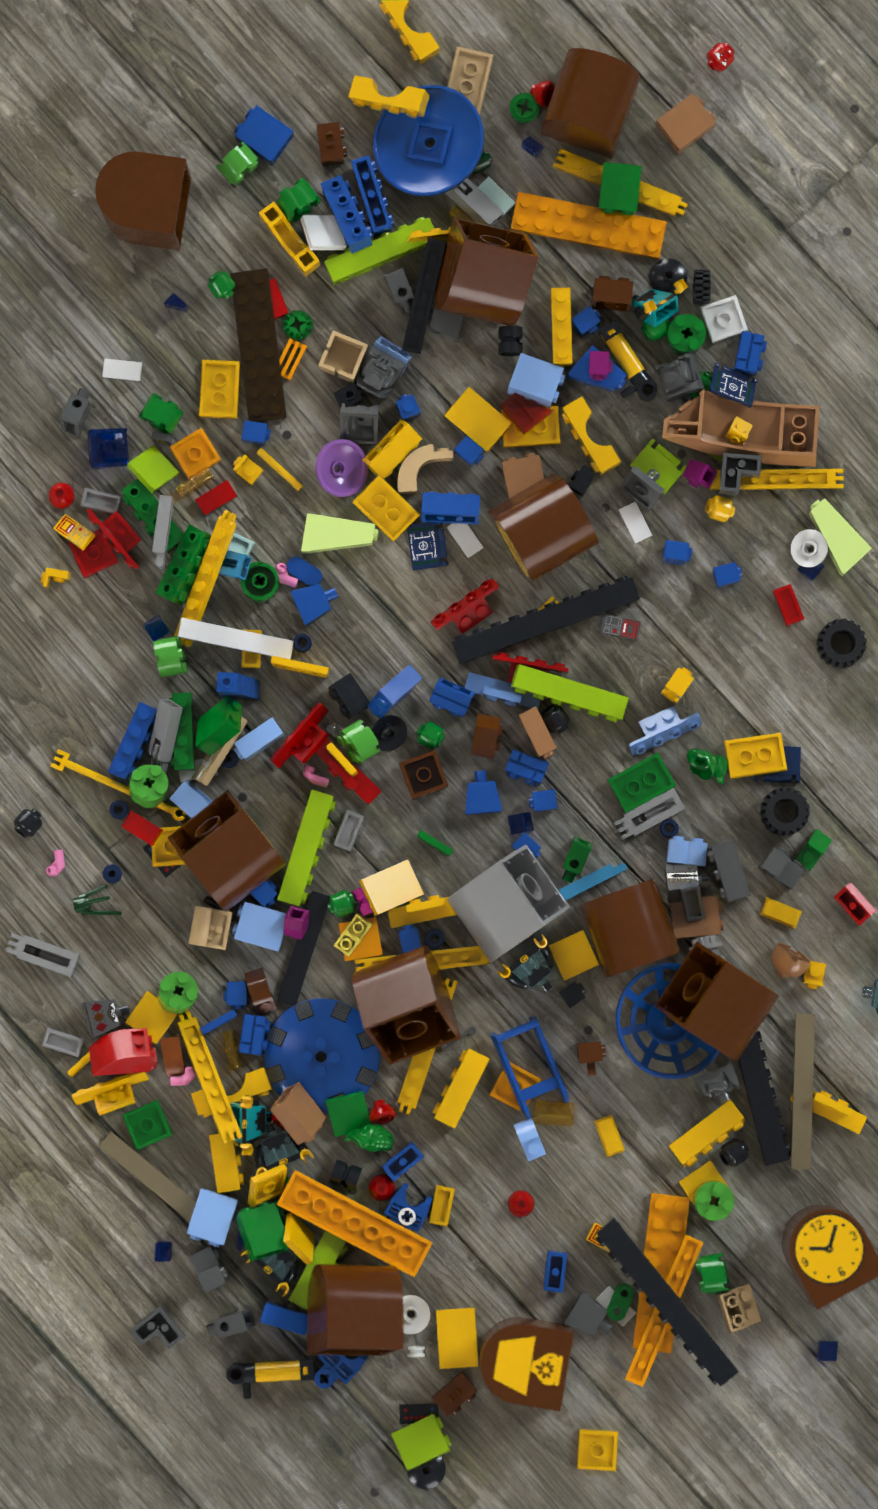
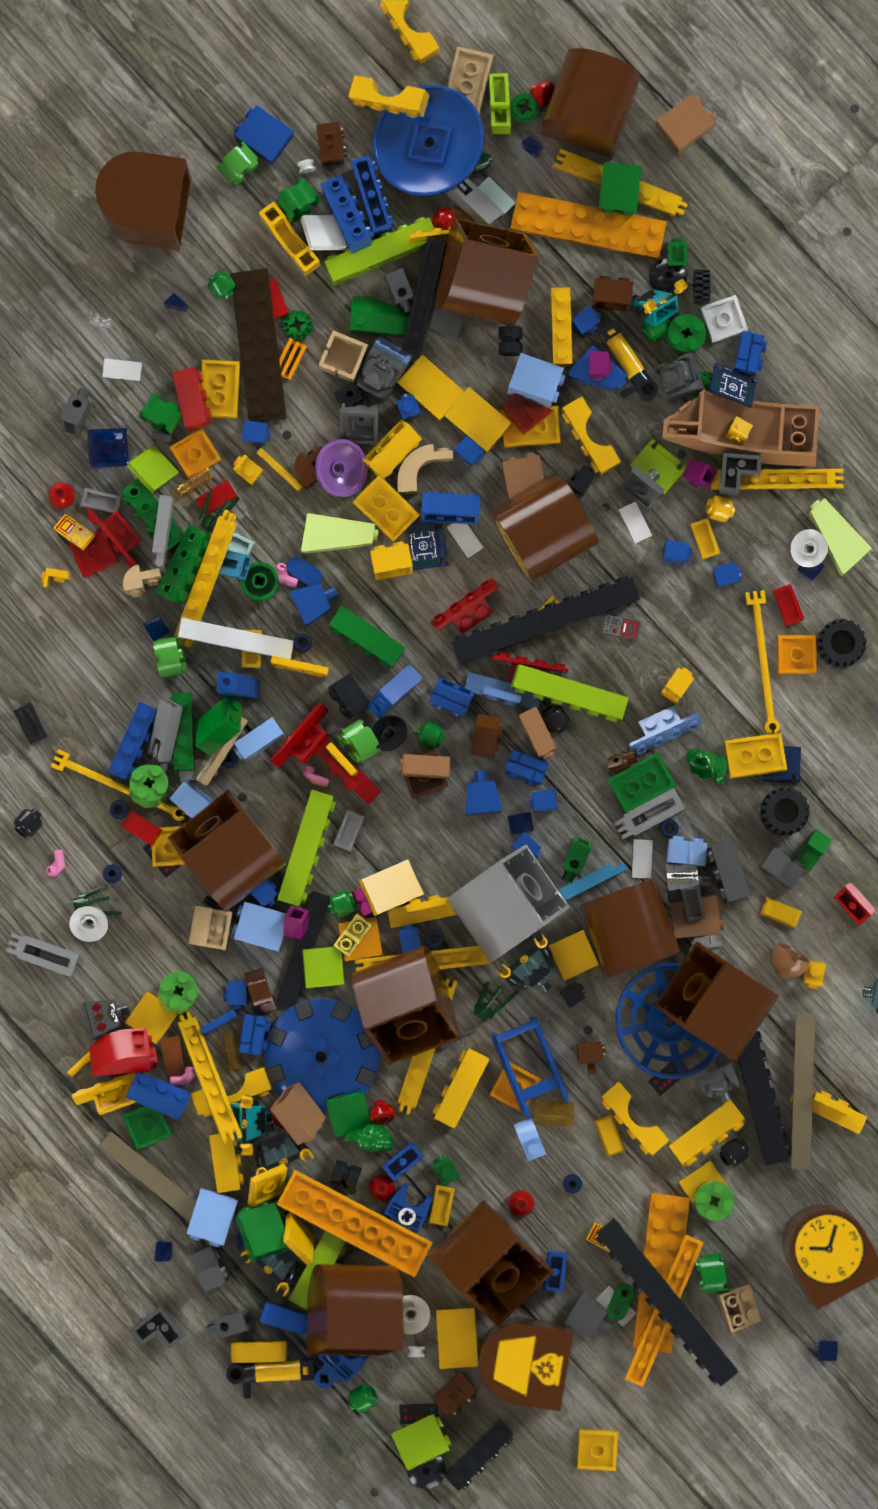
light grey tile [42,1028,85,1057] -> none
green tile [417,830,453,857] -> none
red head [707,43,735,71] -> none
none -> black tile [13,702,48,745]
none -> white dish [69,906,108,942]
none -> clear arm [86,309,113,328]
none -> tan brick [123,565,163,598]
none -> blue brick [125,1072,191,1120]
none -> red brick [172,367,212,431]
none -> dark green plant [199,492,240,533]
none -> yellow beam [231,1340,287,1363]
none -> reddish brown brick [294,446,323,490]
none -> white bush [298,159,316,174]
none -> lime tile [302,946,344,988]
none -> green brick [329,605,406,669]
none -> green head [348,1384,378,1413]
none -> green wedge [350,296,427,339]
none -> yellow brick [370,541,413,581]
none -> yellow tile [397,354,465,421]
none -> medium nougat brick [399,754,450,779]
none -> reddish brown brick [428,1199,554,1327]
none -> red brick [432,208,457,231]
none -> green bracket [432,1155,460,1186]
none -> black brick [445,1419,513,1491]
none -> dark green plant [473,981,518,1022]
none -> lime slope [489,73,511,135]
none -> dark blue plate [563,1174,582,1194]
none -> yellow arch [601,1081,670,1155]
none -> reddish brown piece [608,750,638,772]
none -> white sticker [632,839,653,878]
none -> black sticker [648,1062,688,1096]
none -> green bracket [667,238,688,266]
none -> yellow tile [690,518,721,560]
none -> yellow hinge [745,590,780,734]
none -> light orange tile [777,635,817,674]

